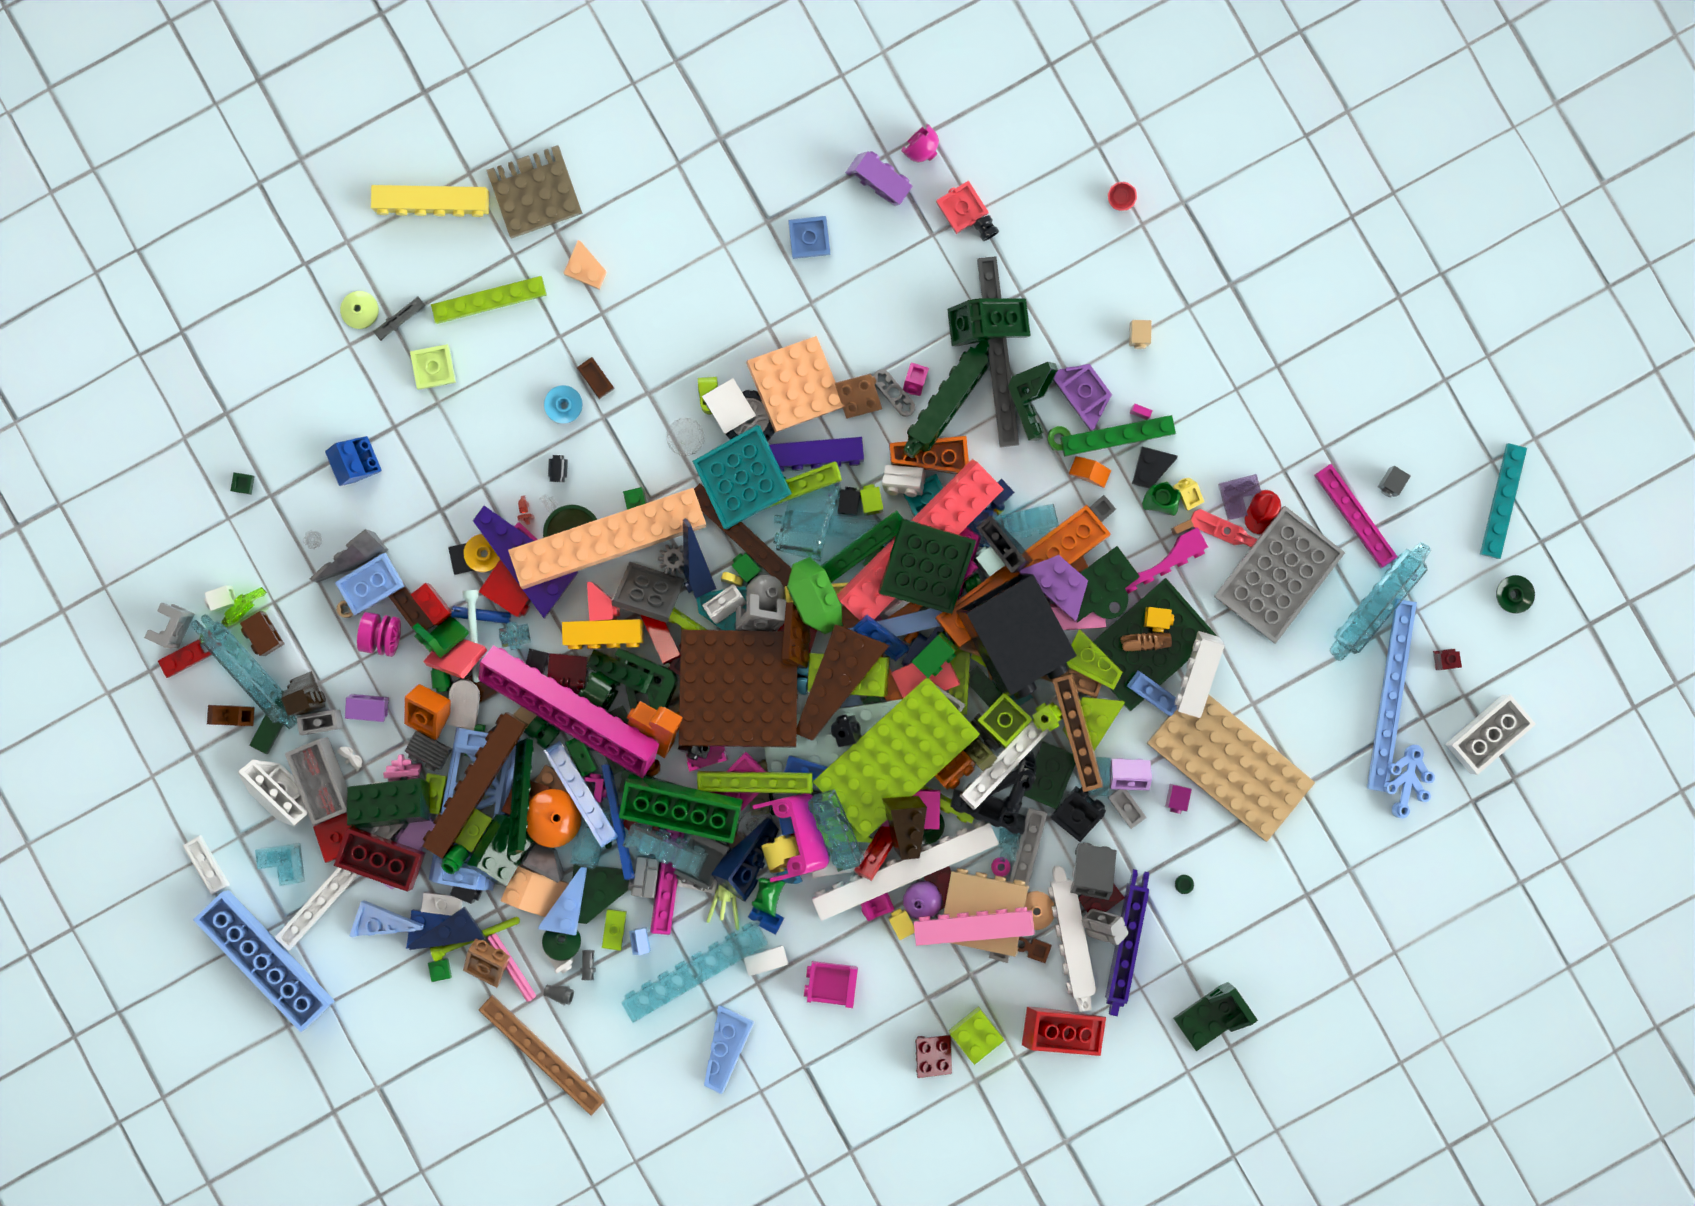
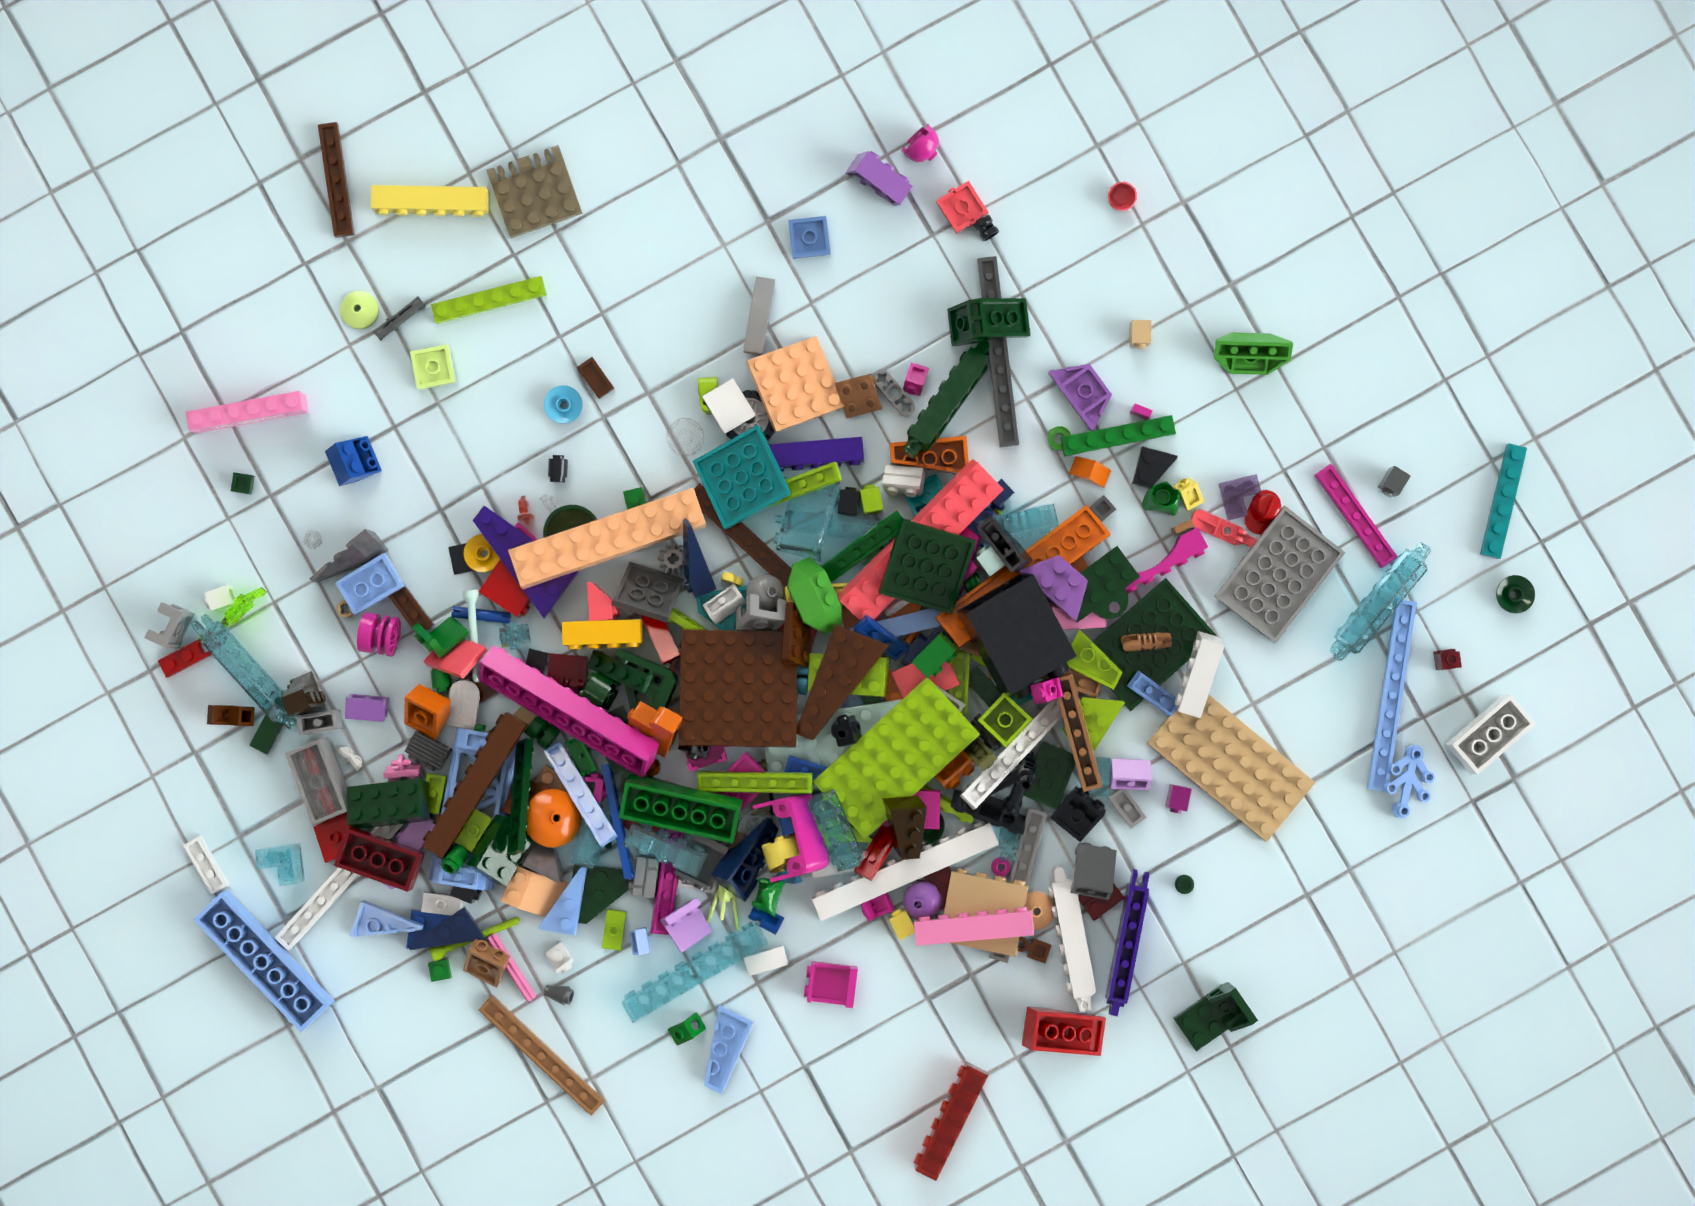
white wedge [238,759,308,826] -> none
reddish brown brick [240,611,285,656] -> none
red brick [410,583,452,626] -> none
dark green dish [542,930,581,961] -> none
light nougat wing [564,240,607,289] -> none
dark grey pin [580,950,596,980] -> none
green brick [731,553,762,584] -> none
hinge [915,1035,952,1078] -> none
lime brick [949,1006,1005,1065] -> none
dark green bracket [1008,362,1058,441] -> none
lime brick [1032,702,1063,732] -> none
light grey brick [1081,909,1128,945] -> none
yellow brick [1143,607,1174,633] -> none
none -> bright pink brick [186,391,309,434]
none -> reddish brown plate [318,122,355,238]
none -> lavender bracket [660,898,712,952]
none -> green bracket [668,1012,706,1045]
none -> light grey slope [743,276,775,355]
none -> clear red brick [913,1061,988,1181]
none -> dark pink brick [1030,677,1063,704]
none -> bright green wedge [1214,332,1293,375]

